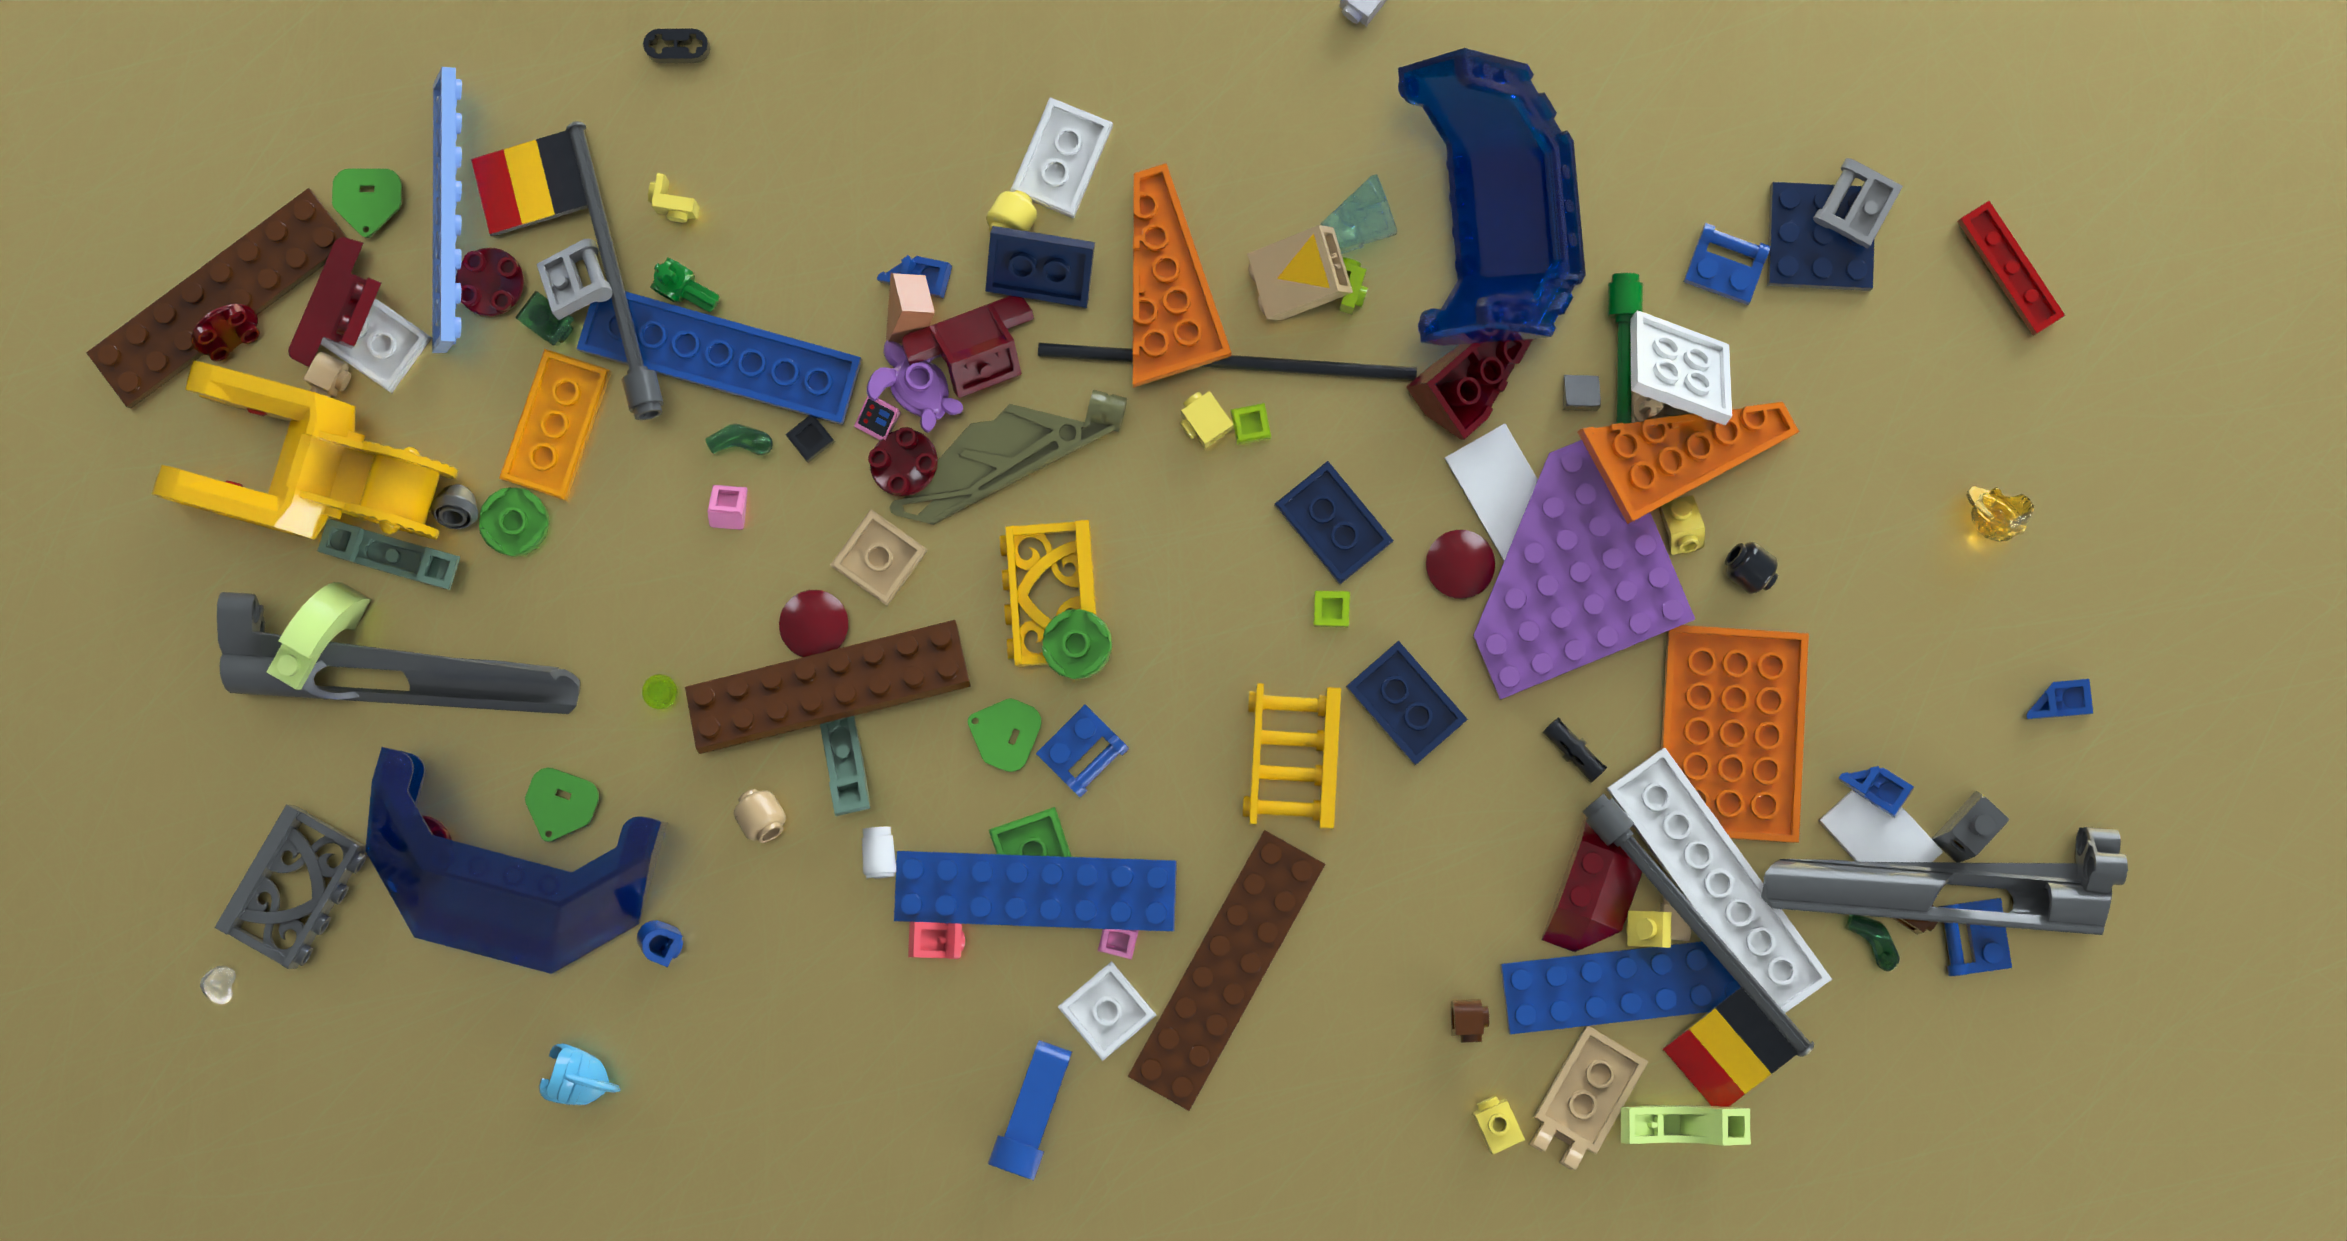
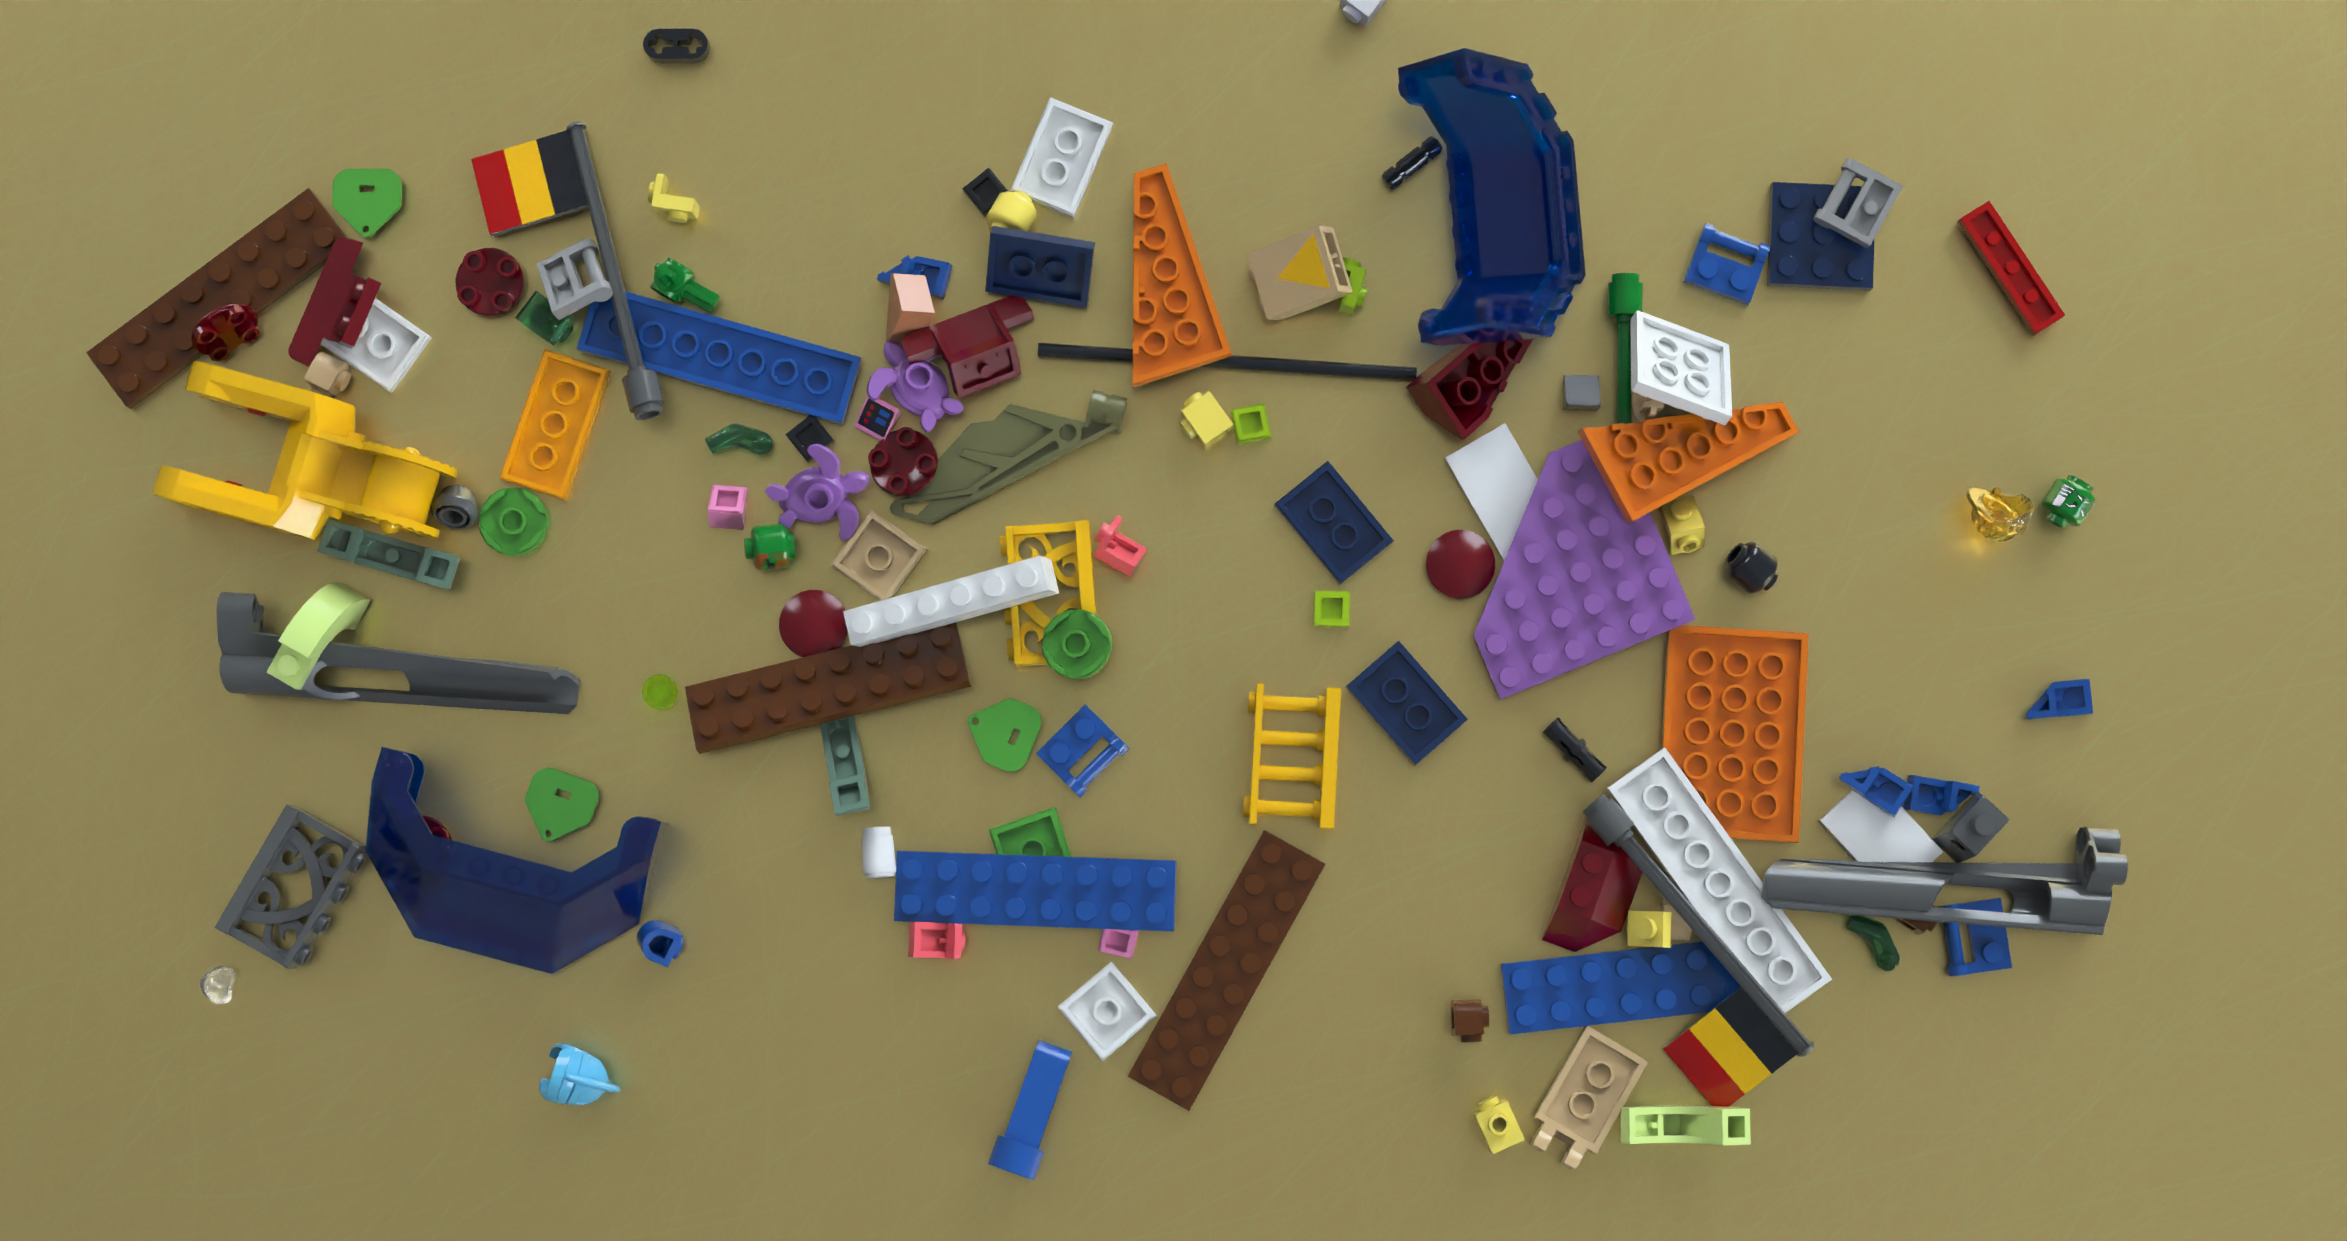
light blue plate [432,67,462,353] -> none
tan head [734,789,786,843] -> none
clear light blue slope [1320,174,1398,254] -> none
none -> green head [744,524,795,570]
none -> medium lavender animal [765,444,870,540]
none -> white brick [843,556,1059,647]
none -> black tile [962,168,1008,217]
none -> coral bracket [1094,515,1147,576]
none -> black axle [1382,136,1443,190]
none -> blue slope [1904,775,1980,815]
none -> green head [2042,475,2095,529]

